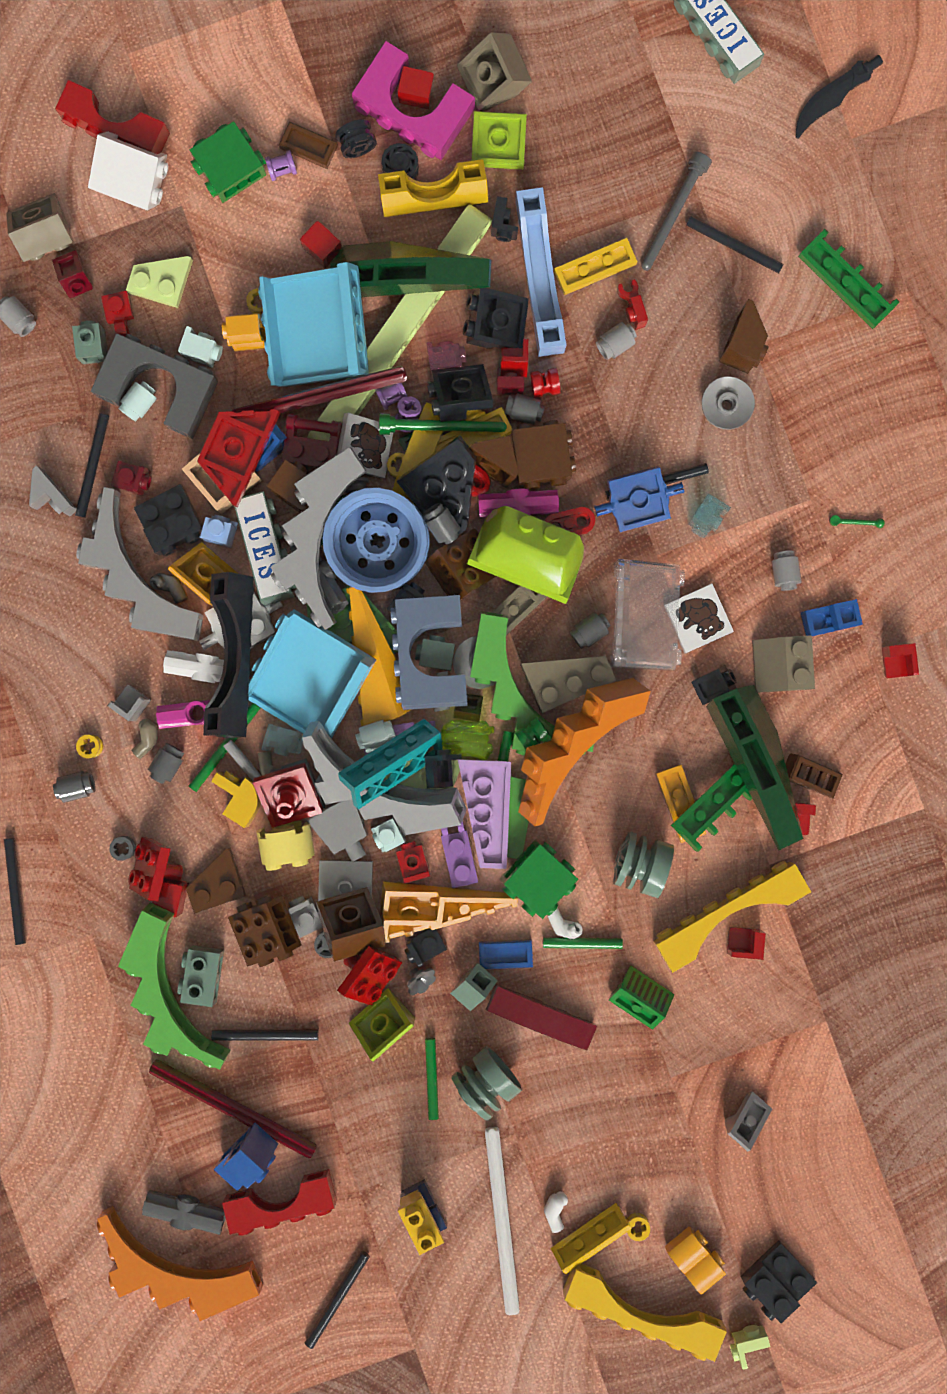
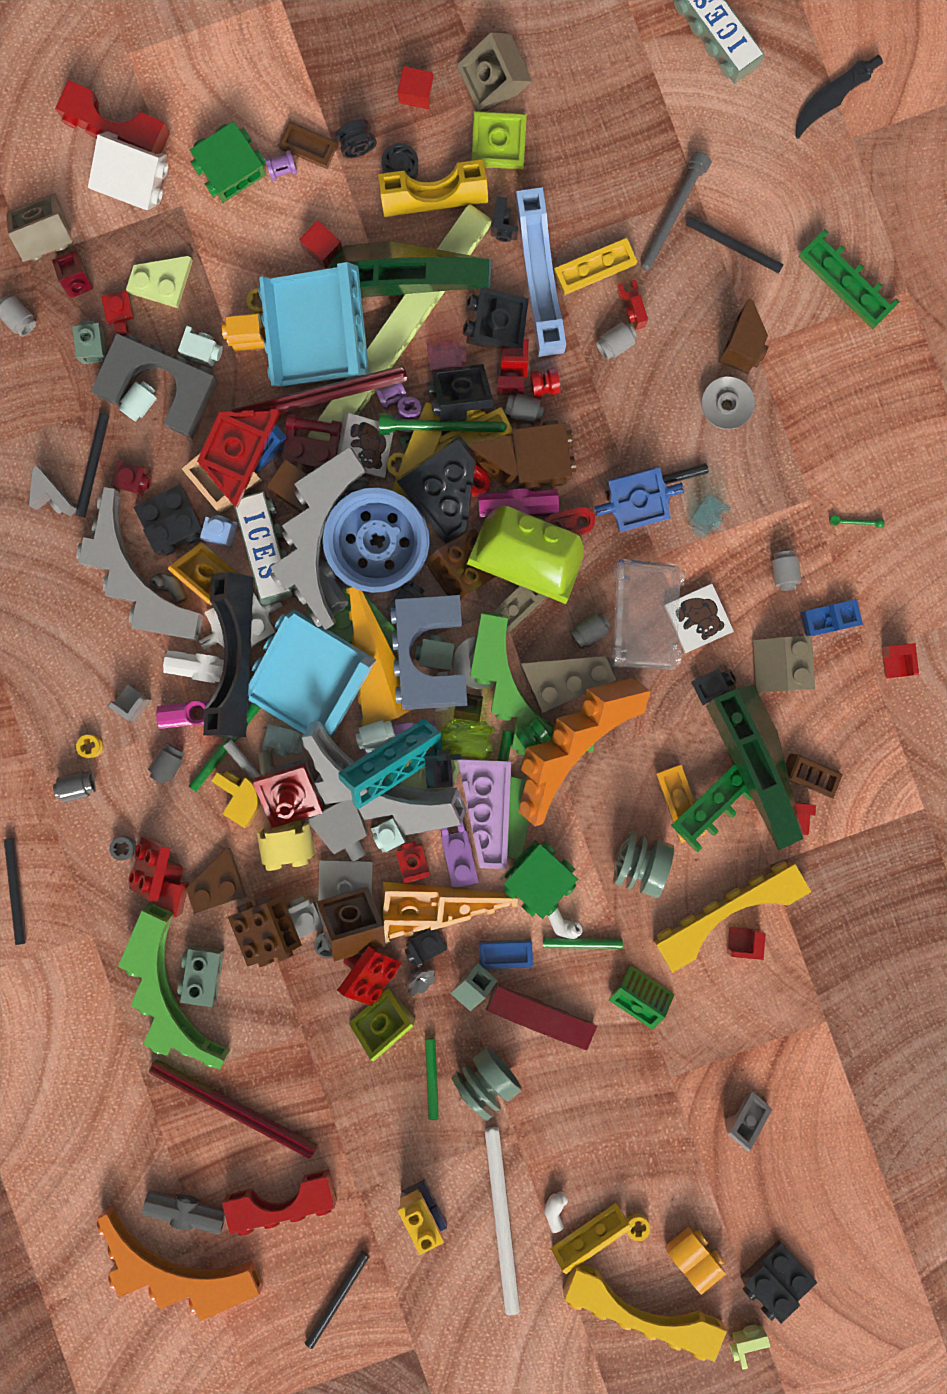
dark tan arm [131,719,158,759] -> none
black bar [211,1030,319,1041] -> none
blue brick [214,1123,279,1191] -> none
dark pink arch [352,41,475,160] -> none
dark grey brick [423,503,461,544] -> none

